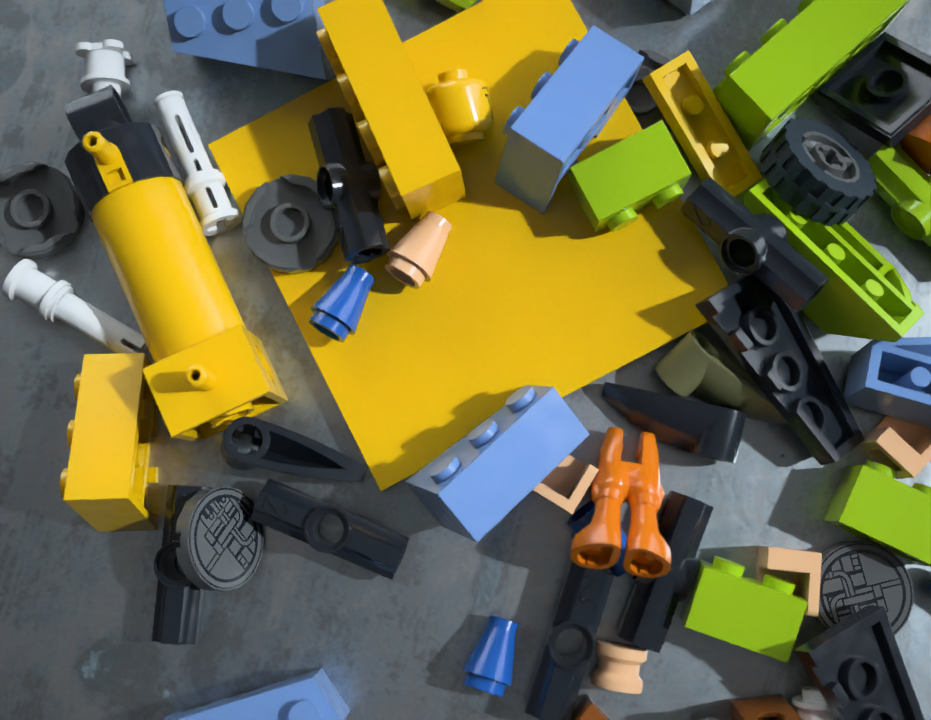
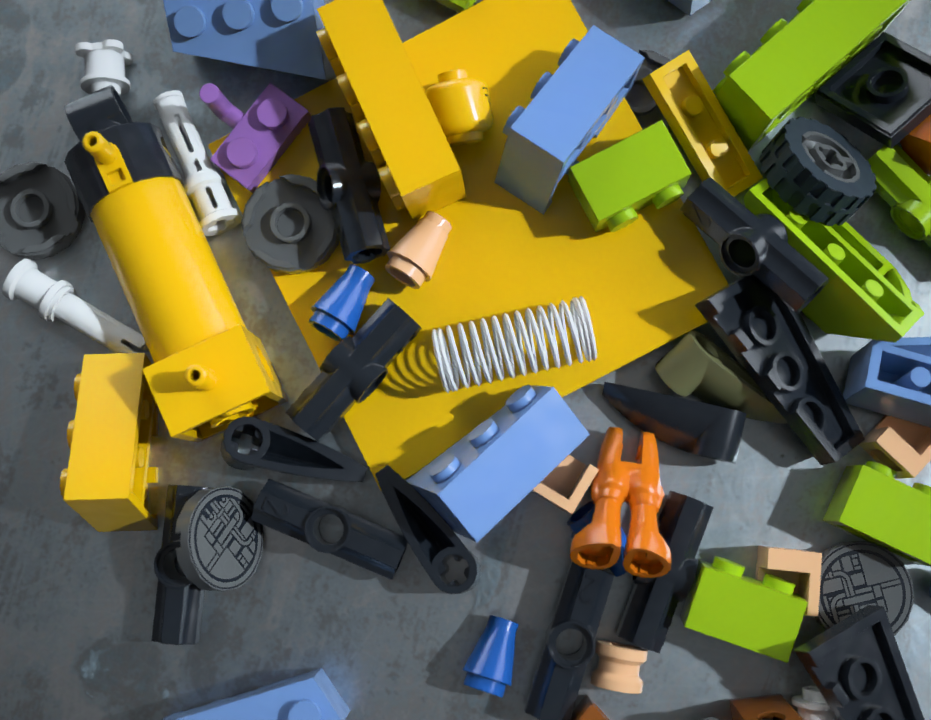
none -> medium lavender plate [199,83,312,193]
none -> black piece [285,298,422,442]
none -> black piece [375,465,481,594]
none -> white piece [432,296,597,393]

